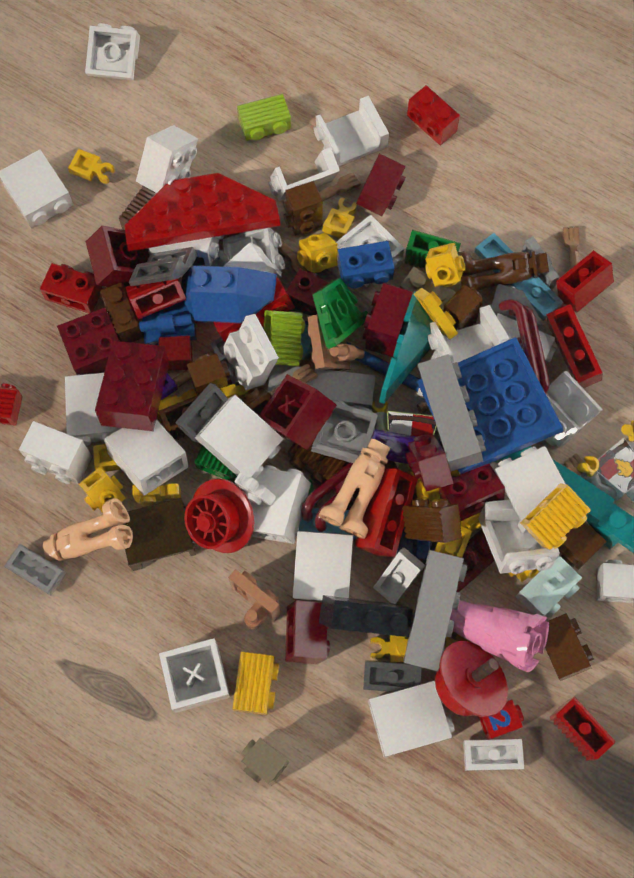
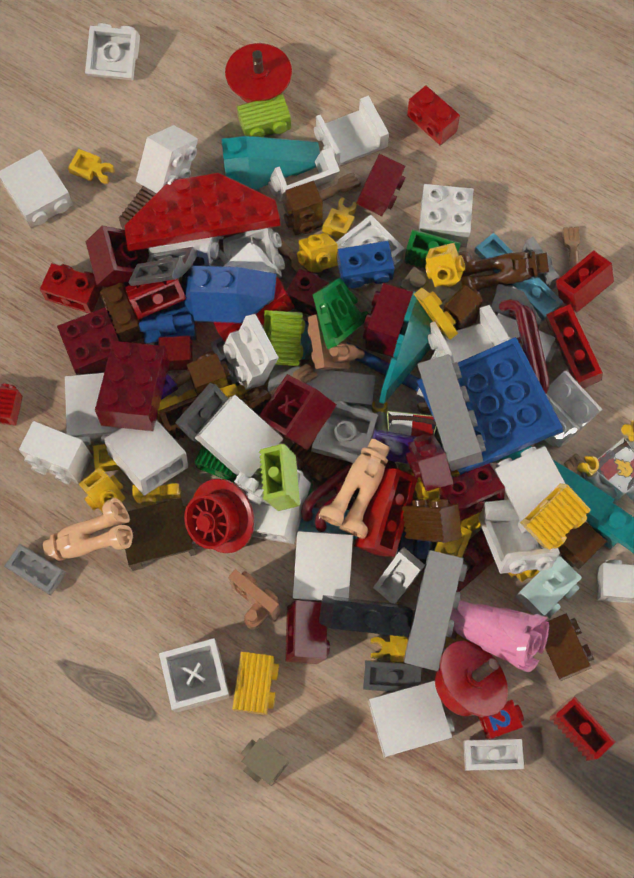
none -> teal wedge [221,136,320,192]
none -> red piece [225,43,292,103]
none -> lime brick [259,444,300,511]
none -> white brick [419,184,474,247]

